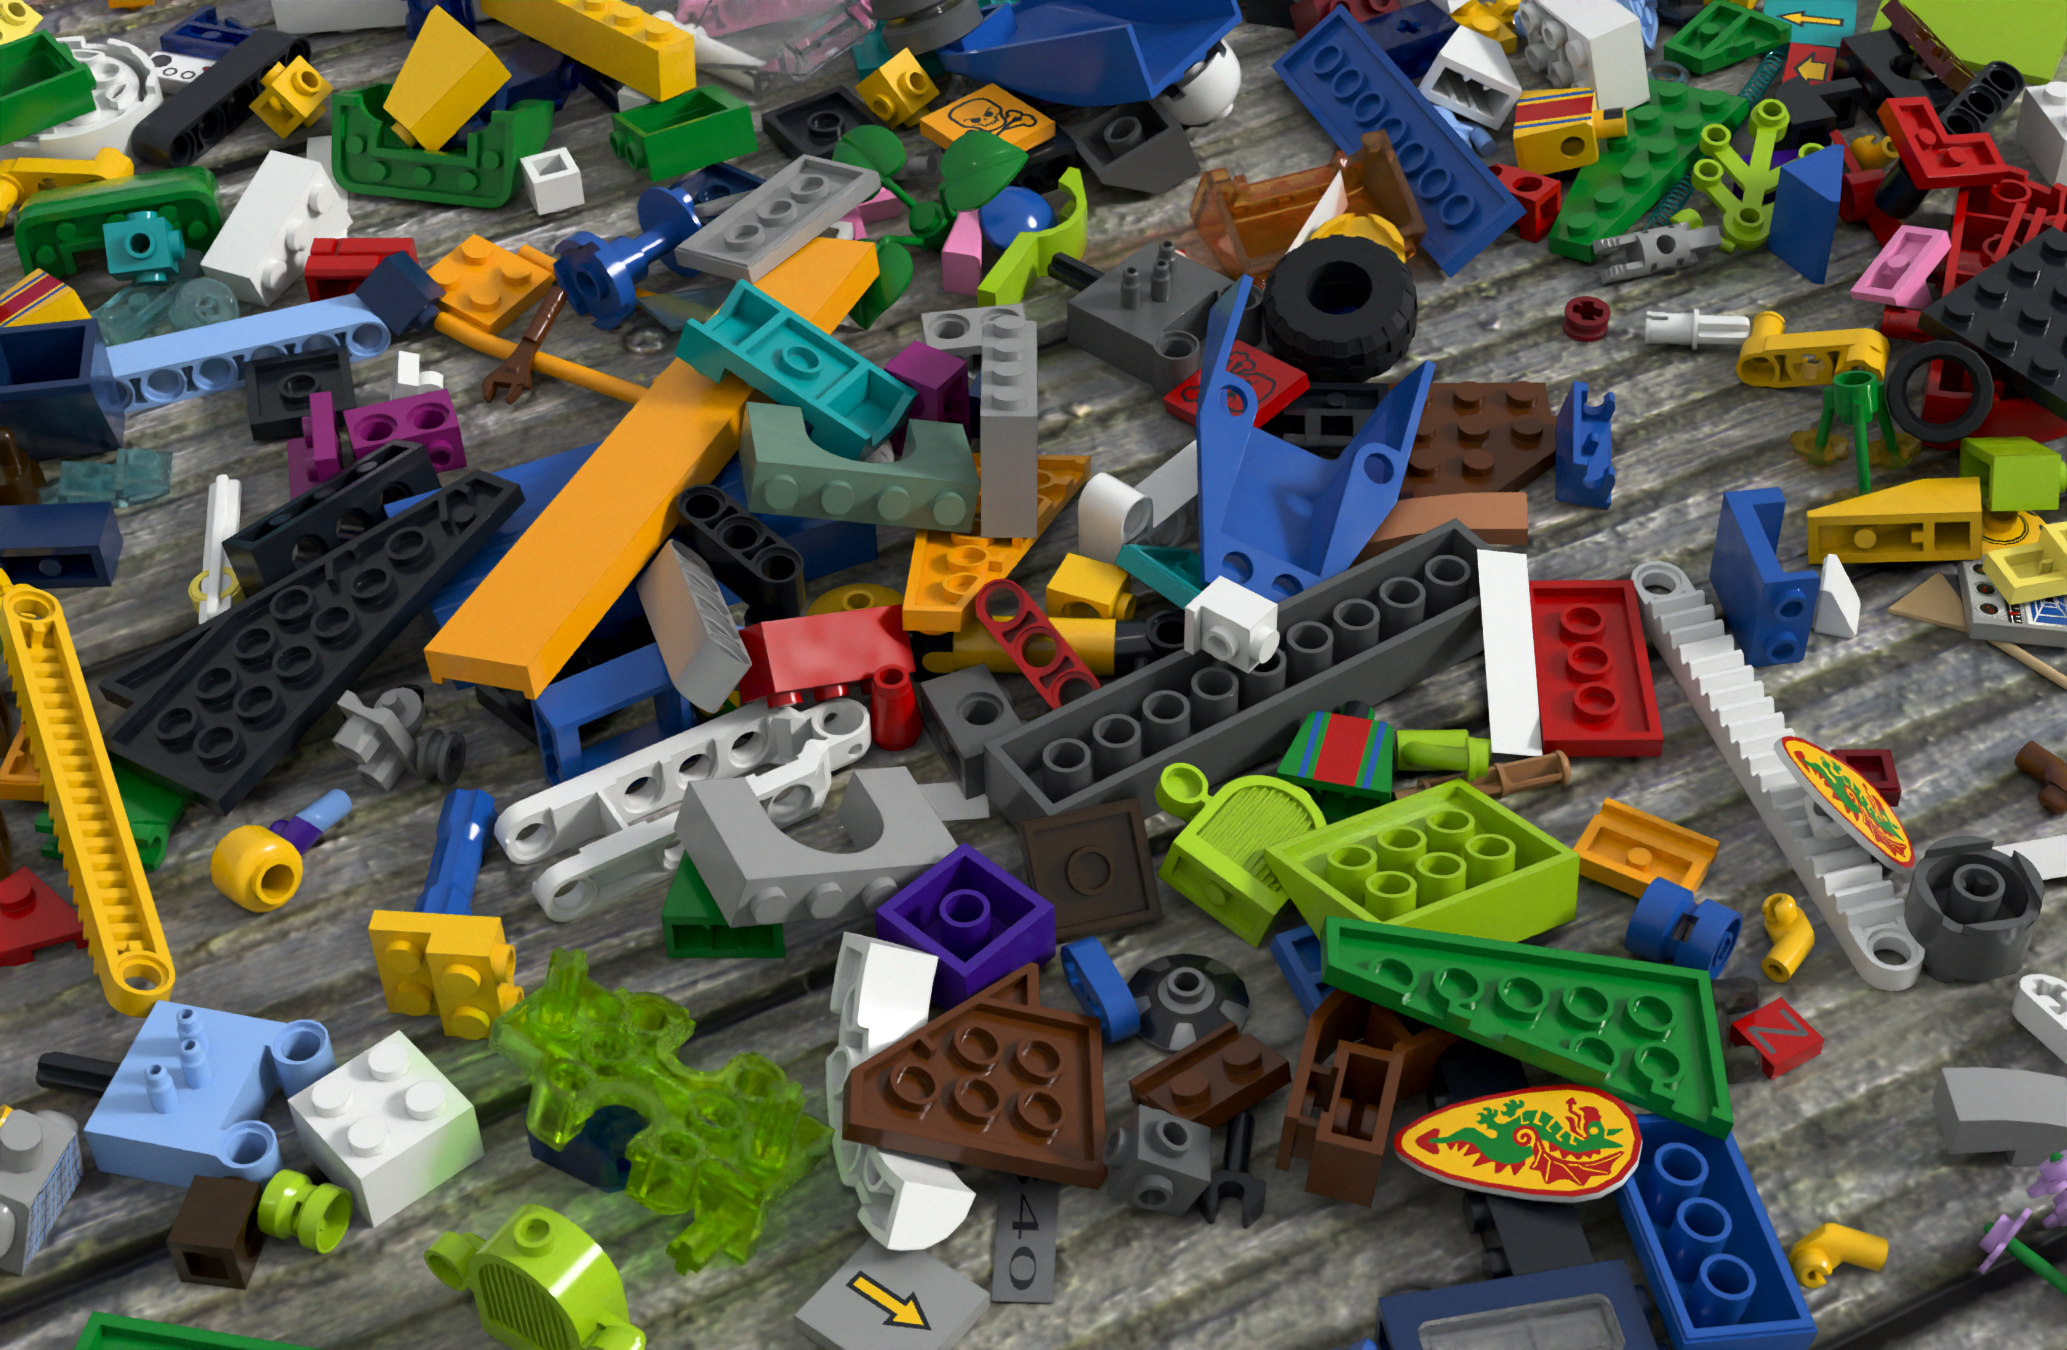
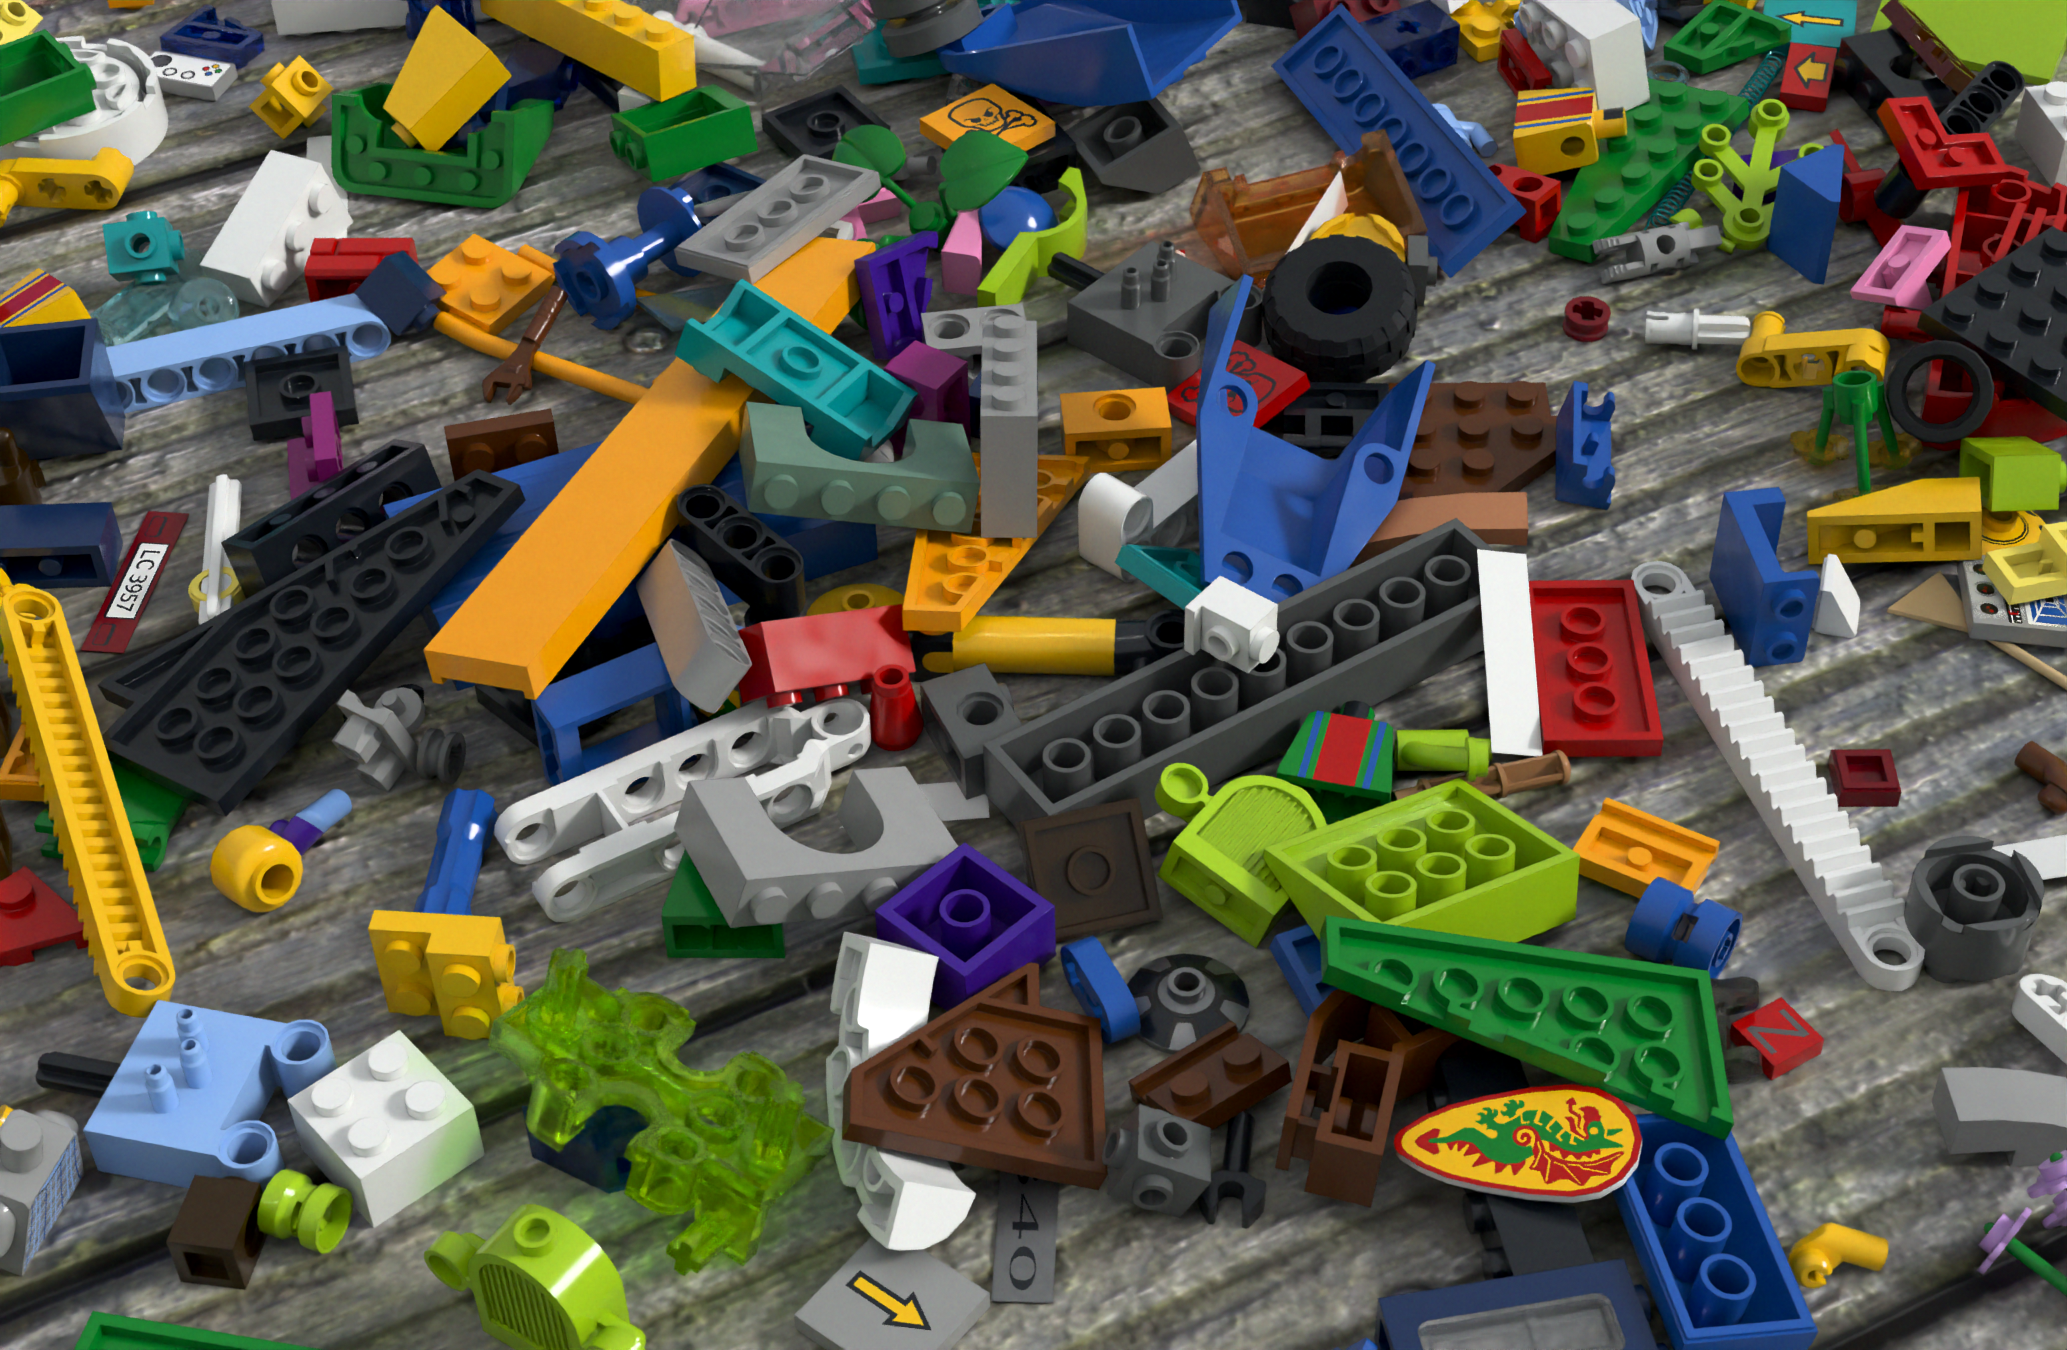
green windscreen [14,166,226,280] -> none
clear light blue slope [58,448,173,509] -> none
black beam [131,27,311,169] -> none
magenta brick [343,388,467,474] -> none
white tile [388,351,443,401] -> none
white plate [520,147,585,216] -> none
yellow brick [854,47,940,130] -> none
red beam [975,578,1103,710] -> none
yellow brick [1046,553,1137,619] -> none
white cylinder [1156,38,1241,125] -> none
white slope [1418,25,1523,131] -> none
yellow arm [1761,893,1815,983] -> none
black brick [1774,75,1862,151] -> none
shield [1774,736,1915,873] -> none
yellow arm [1849,135,1899,171] -> none
none -> sticker [80,511,189,653]
none -> reddish brown bracket [444,408,559,482]
none -> dark purple wing [854,231,938,360]
none -> light orange brick [1060,387,1172,473]
none -> dark grey plate [1405,235,1437,307]
none -> red tile [1497,28,1553,98]

